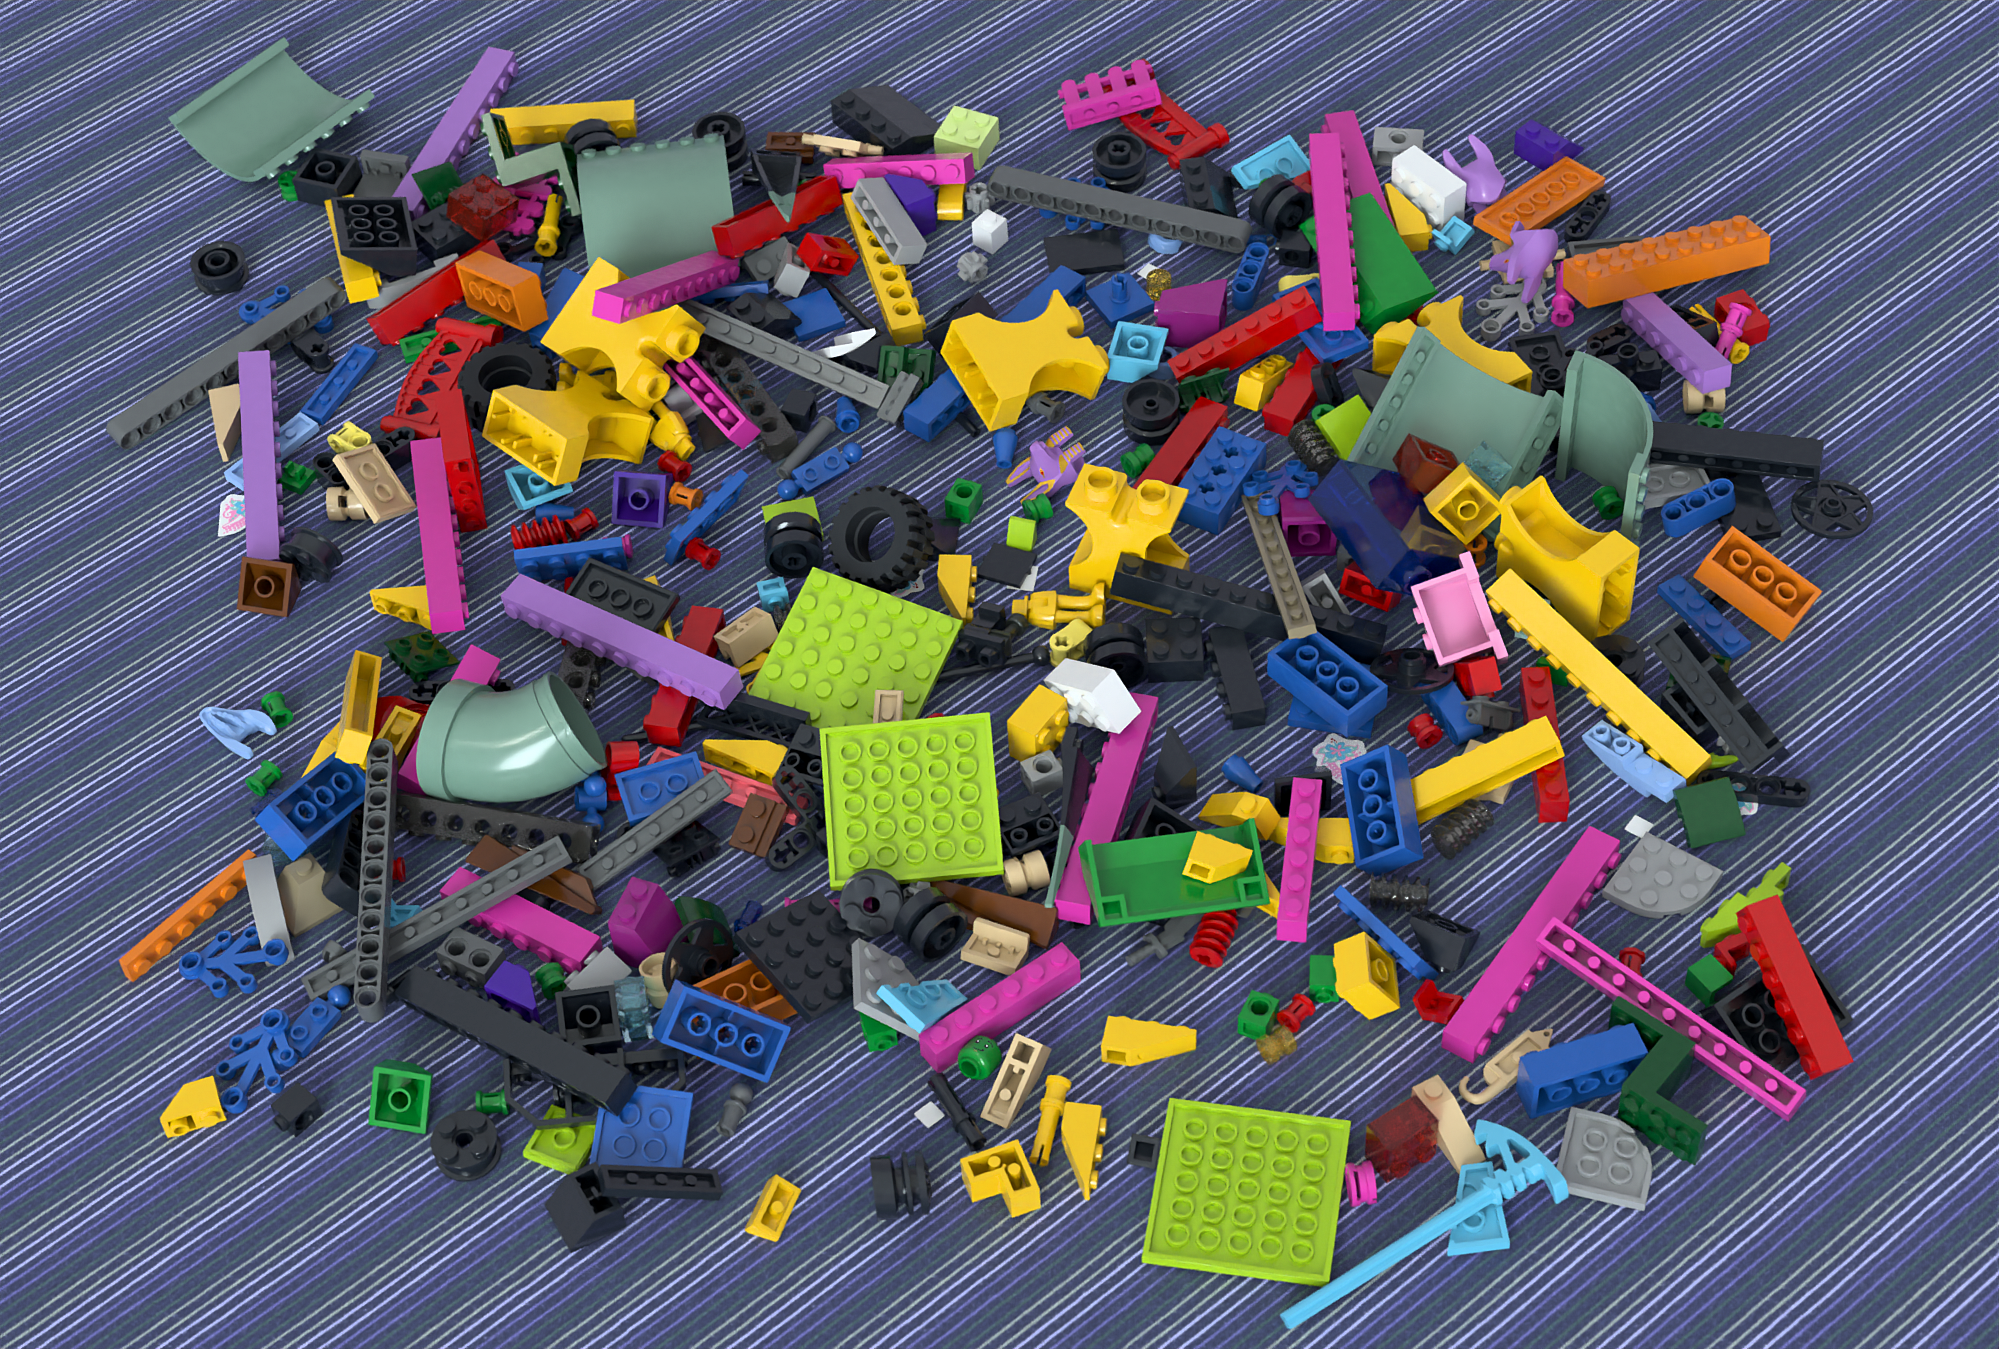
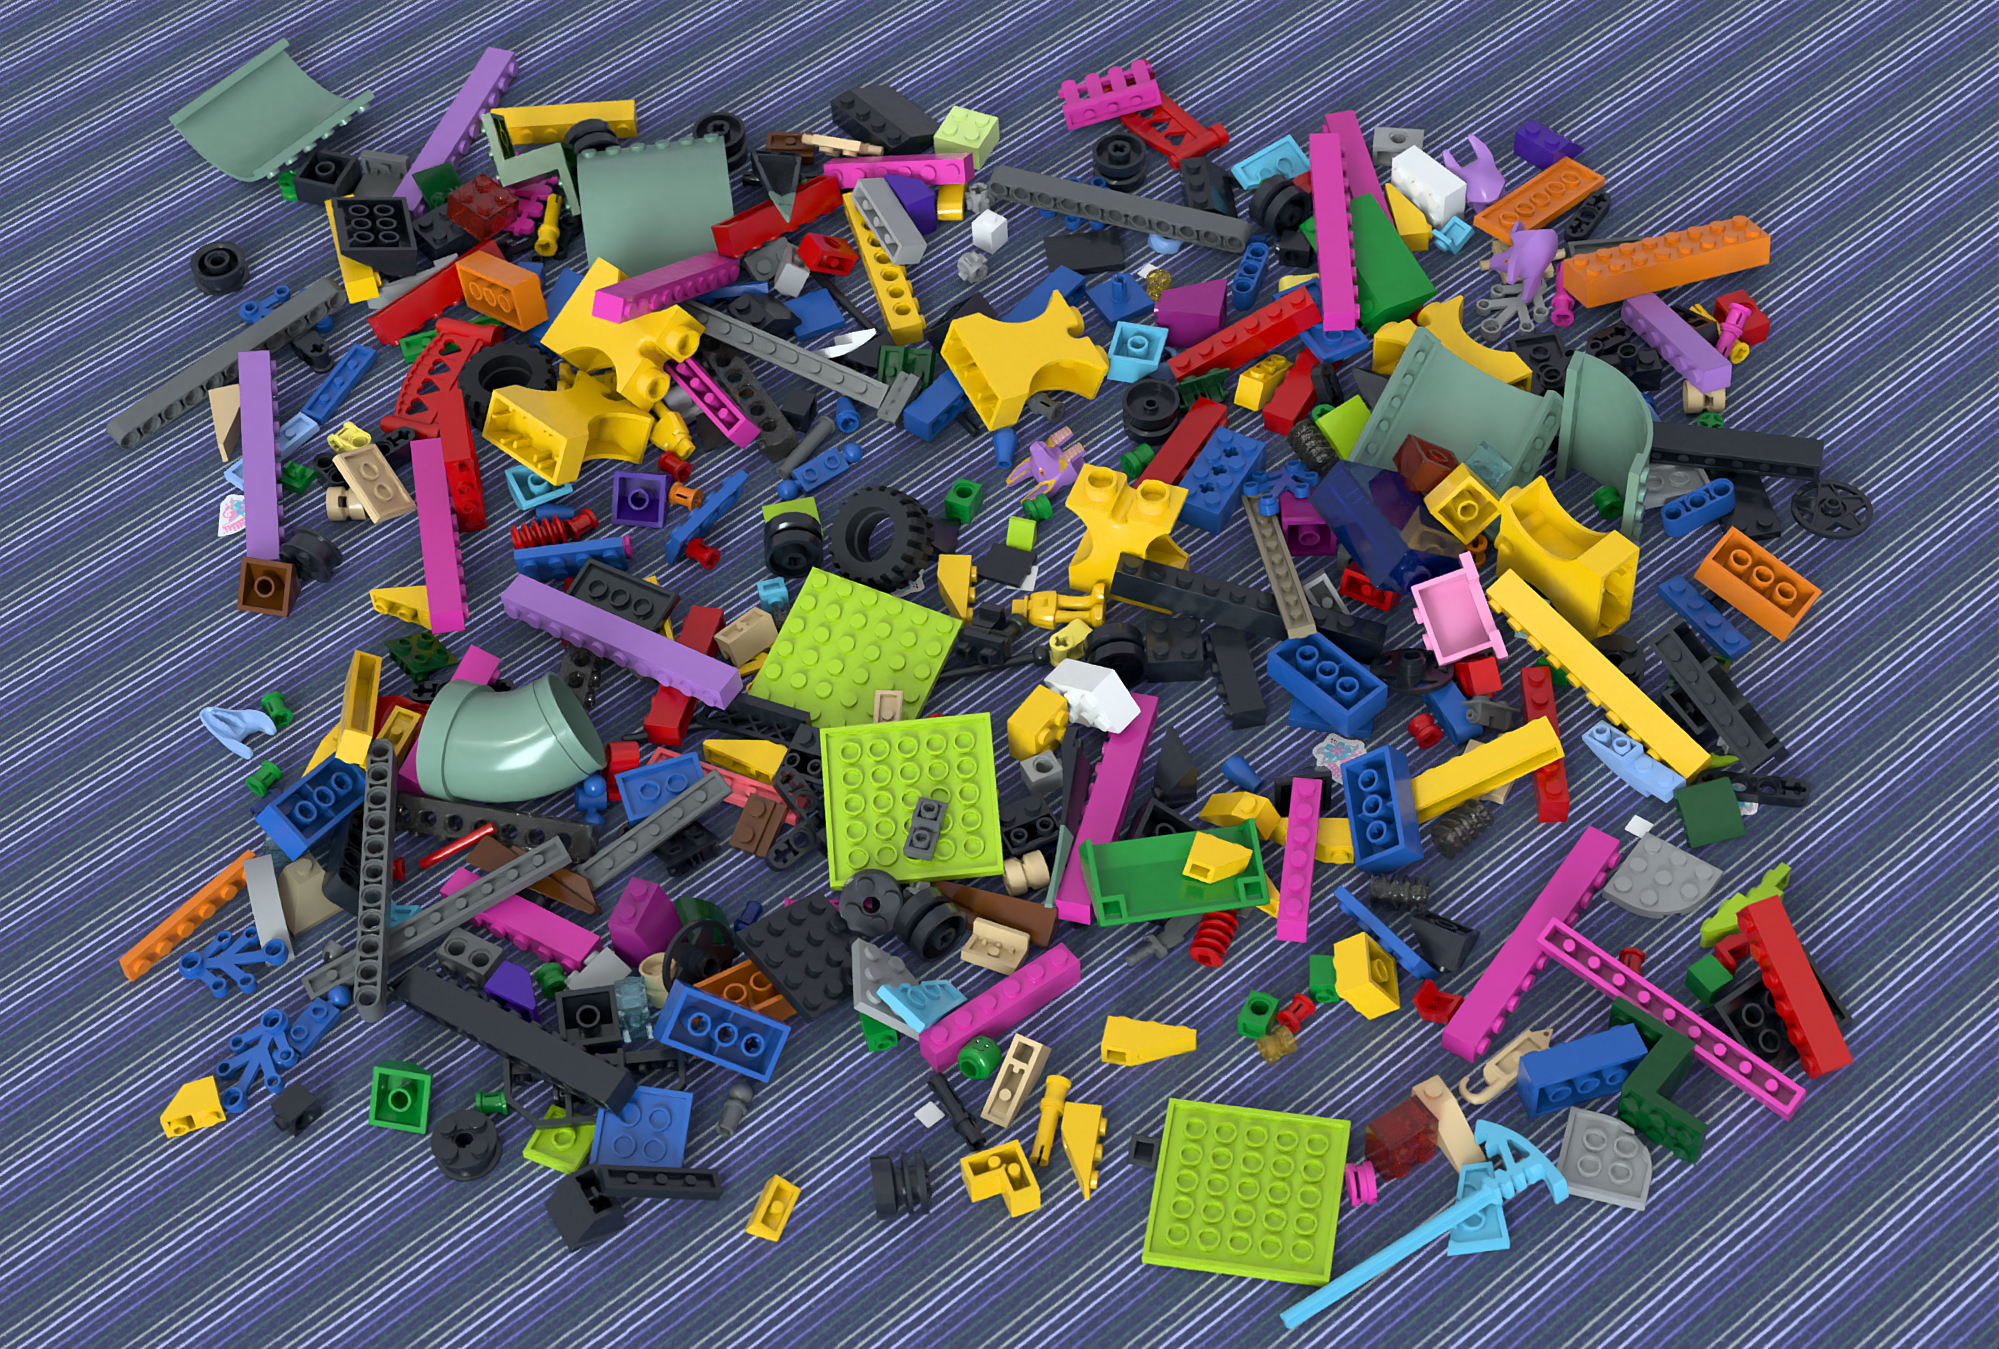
none -> red bar [418,822,497,870]
none -> dark grey slope [903,797,947,862]

